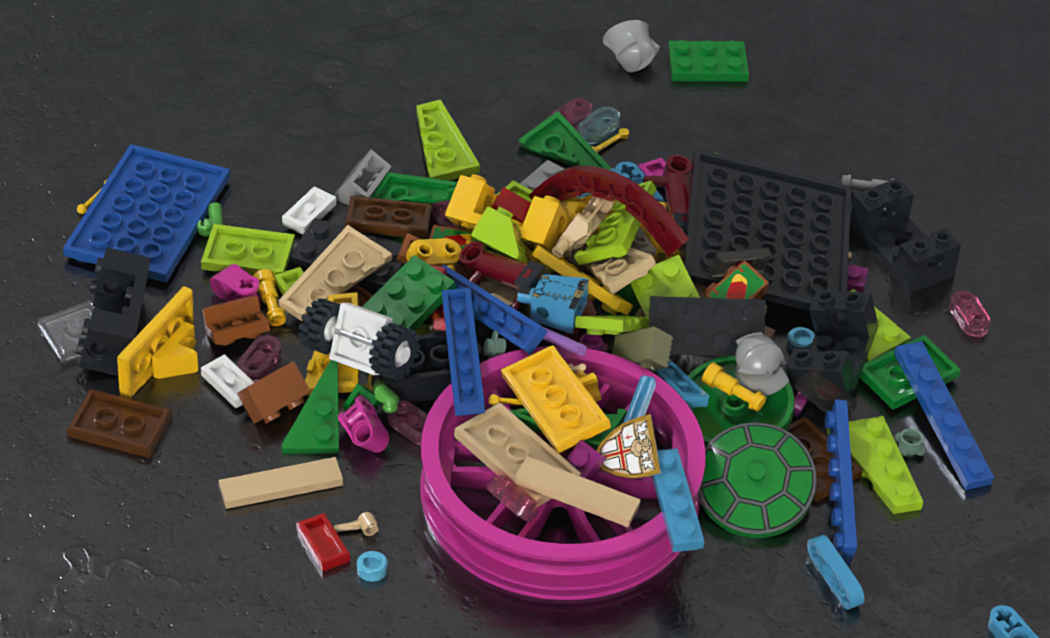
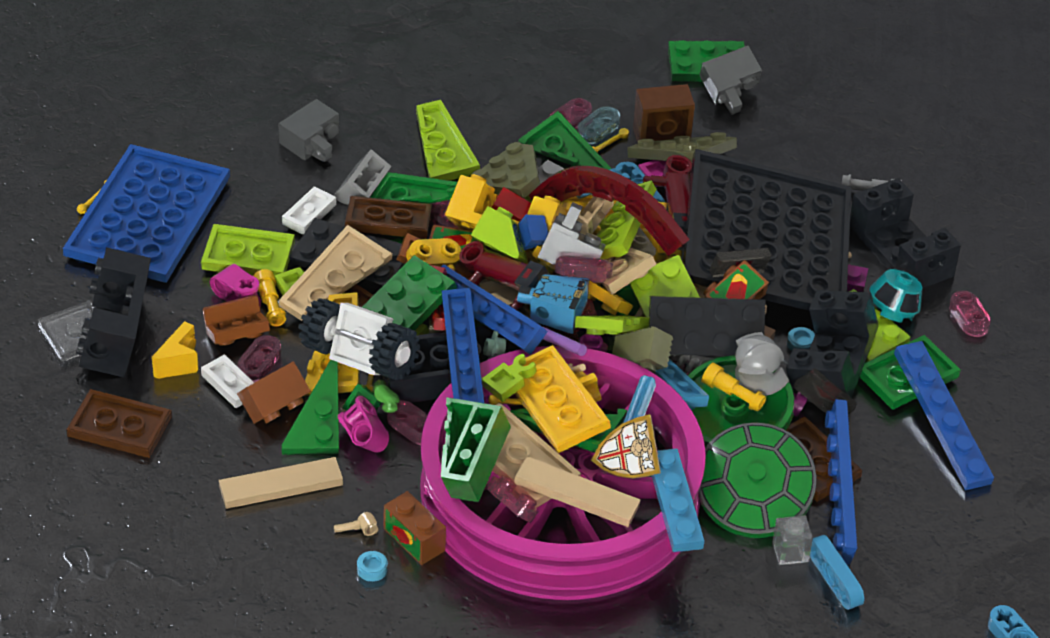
yellow tile [117,286,194,399] -> none
bright green arm [197,203,223,237] -> none
red tile [297,513,350,572] -> none
magenta plate [566,440,607,480] -> none
light grey helmet [603,20,660,72] -> none
lime wing [827,416,923,514] -> none
sand green plate [895,428,926,456] -> none
none -> dark grey hinge [278,99,339,162]
none -> dark orange brick [384,491,446,565]
none -> green wedge [441,397,511,502]
none -> olive plate [472,142,541,198]
none -> lime plate [482,354,536,402]
none -> blue slope [518,214,549,250]
none -> hinge [538,202,606,281]
none -> clear pink plate [555,256,613,283]
none -> olive plate [627,132,737,163]
none -> reddish brown brick [633,84,695,143]
none -> dark grey hinge [699,46,762,115]
none -> clear brick [772,515,813,565]
none -> teal cone [869,269,923,322]

